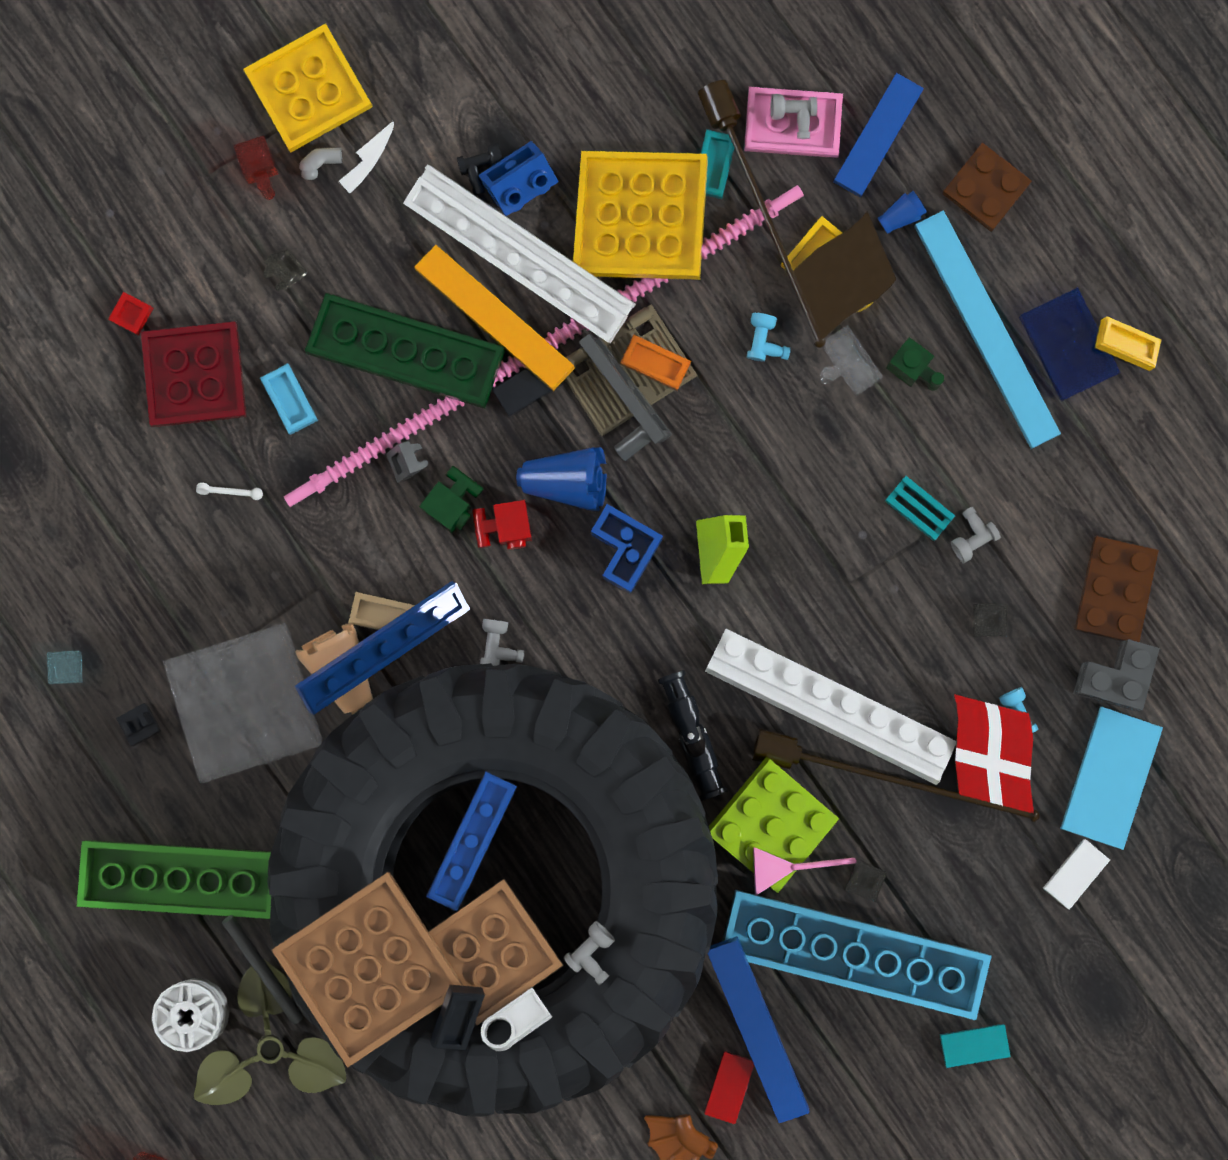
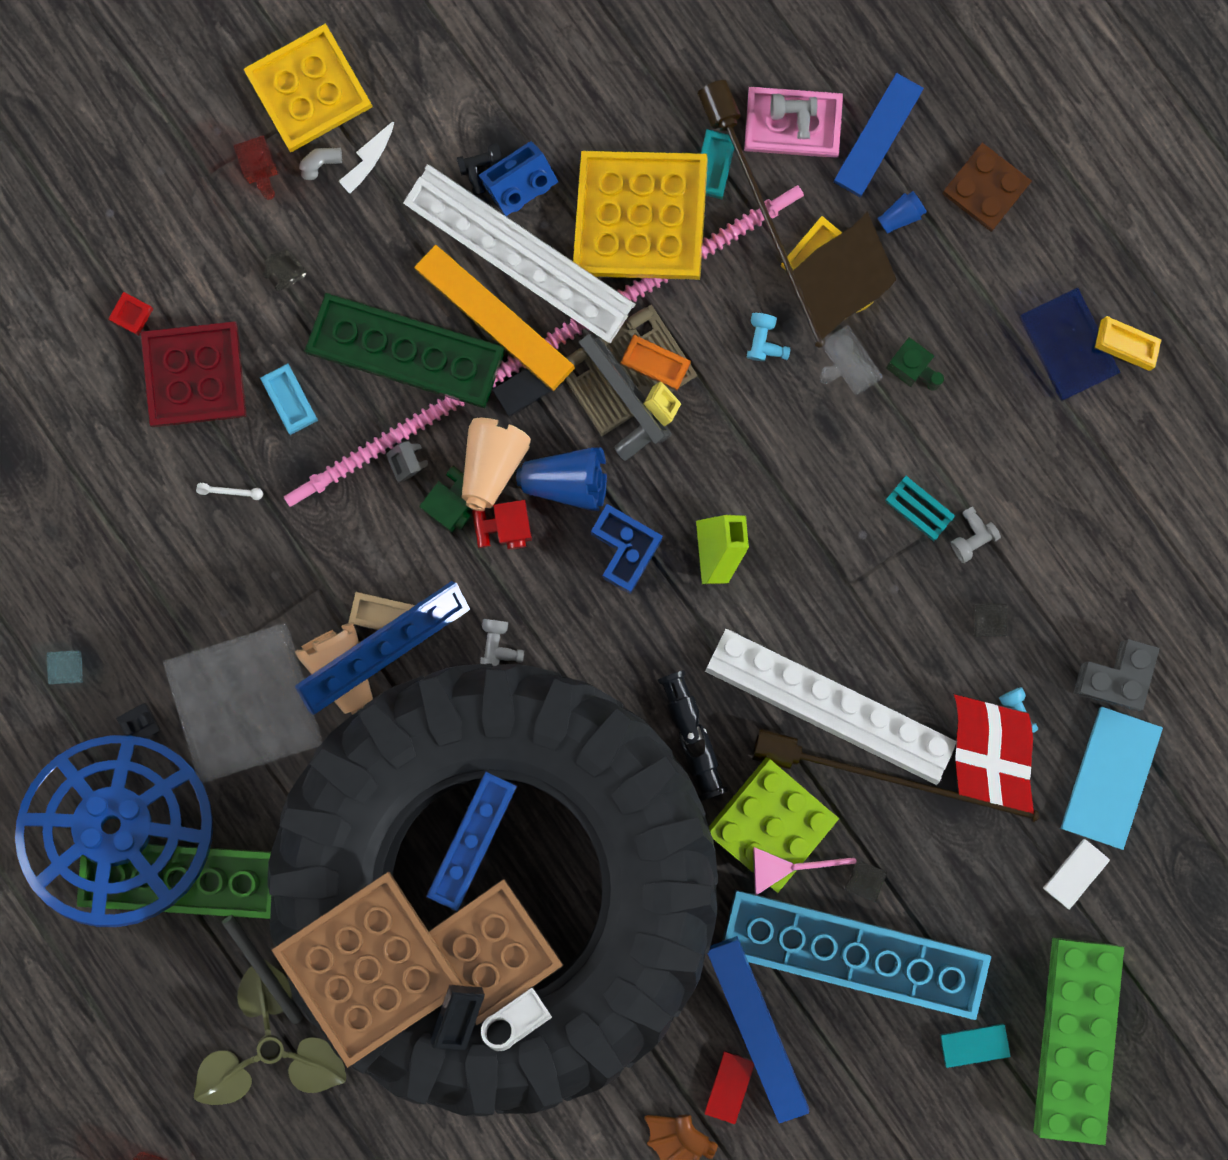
white wheel [152,978,230,1052] -> none
light grey piece [564,921,615,985] -> none
medium azure tile [914,210,1061,449] -> none
reddish brown plate [1074,536,1159,642] -> none
none -> blue dish [15,735,213,927]
none -> light nougat cone [462,417,531,511]
none -> light yellow tile [643,381,681,426]
none -> bright green brick [1033,937,1124,1145]

